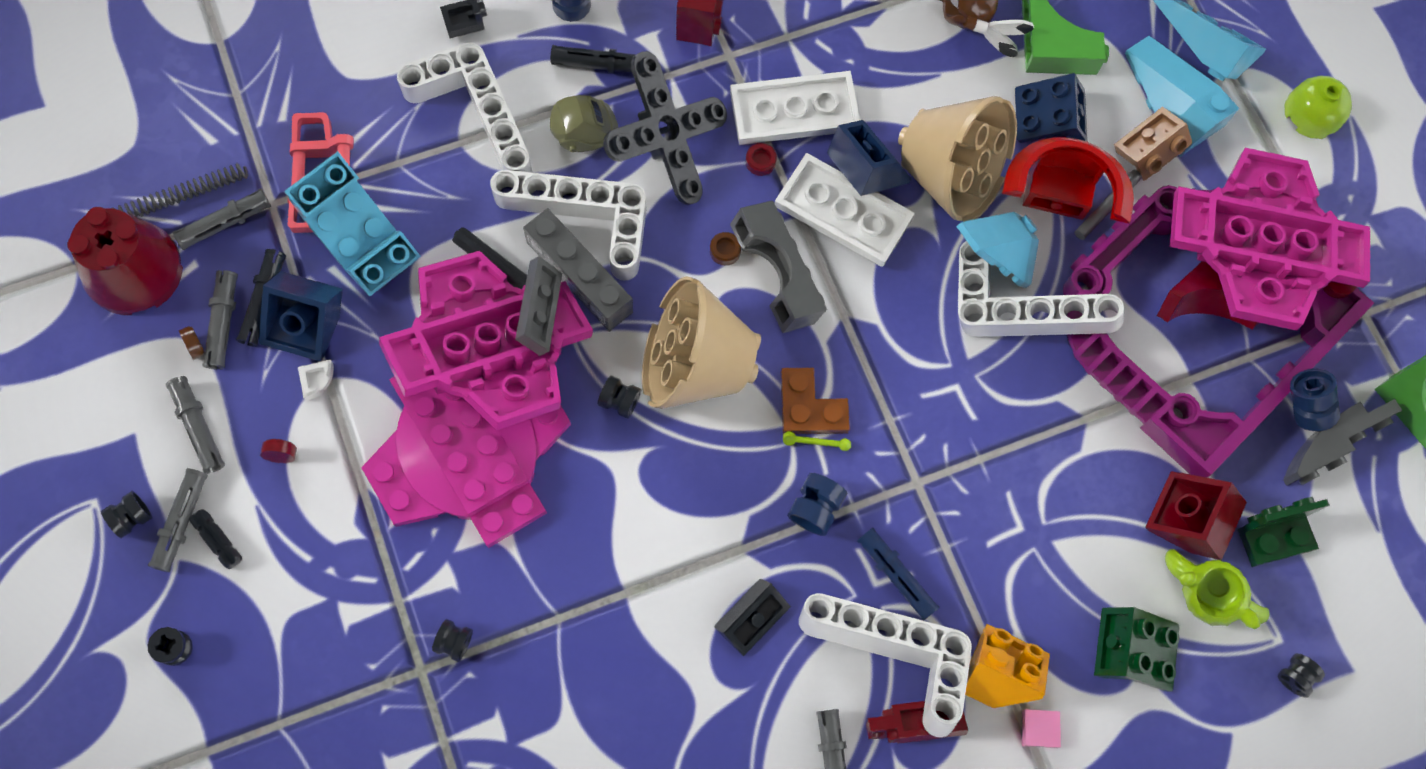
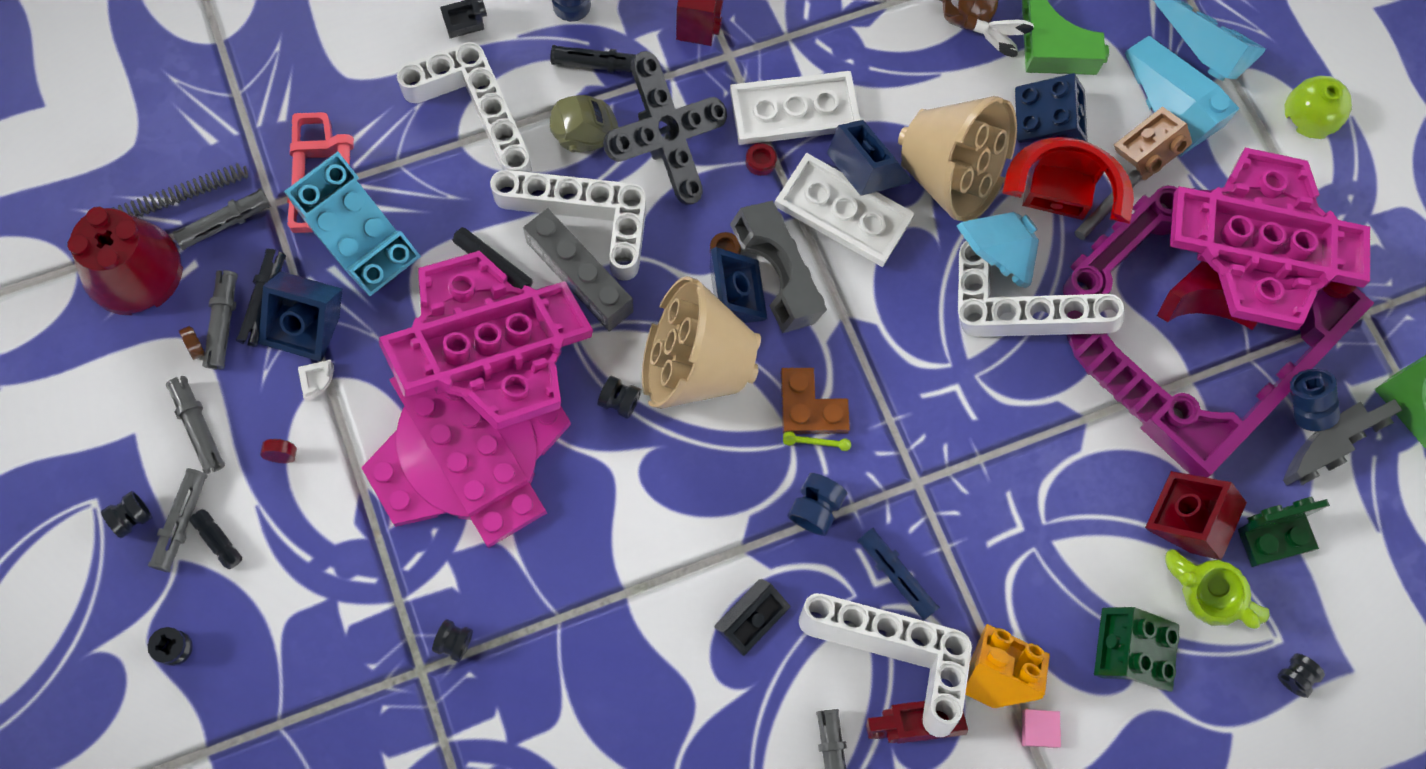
dark grey plate [515,256,562,356] -> none
none -> dark blue slope [710,247,767,323]

